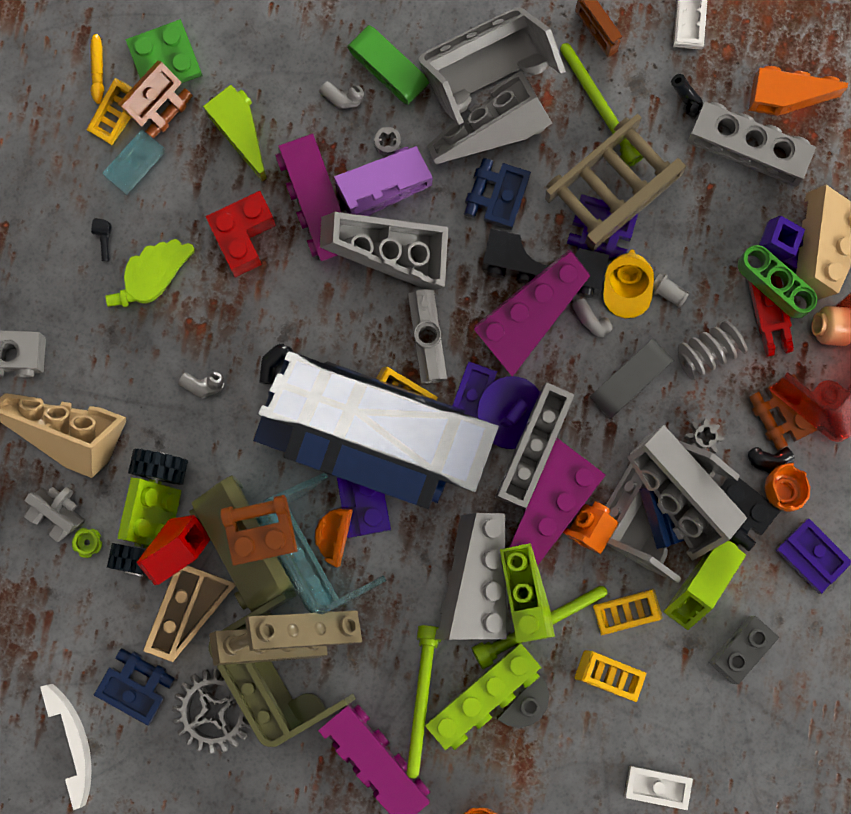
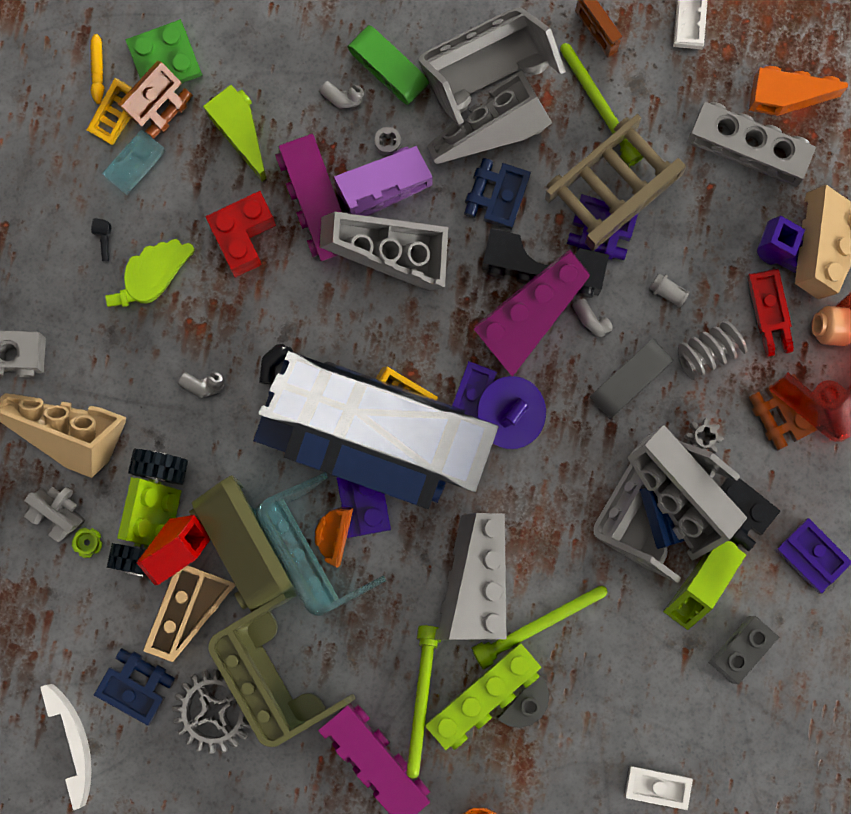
dark tan fence [209,610,362,666] -> none
dark orange plate [221,495,298,566] -> none
light grey piece [408,289,447,384] -> none
light grey brick [495,382,575,510] -> none
lime slope [500,543,555,643] -> none
magenta wedge [508,438,606,566] -> none
orange brick [563,501,619,554] -> none
yellow slope [575,650,647,702] -> none
yellow slope [593,588,663,636] -> none
yellow piece [603,249,654,318] -> none
black arm [671,74,703,116] -> none
bright green beam [738,245,818,319] -> none
black arm [747,447,795,473] -> none
orange hair [764,463,811,512] -> none

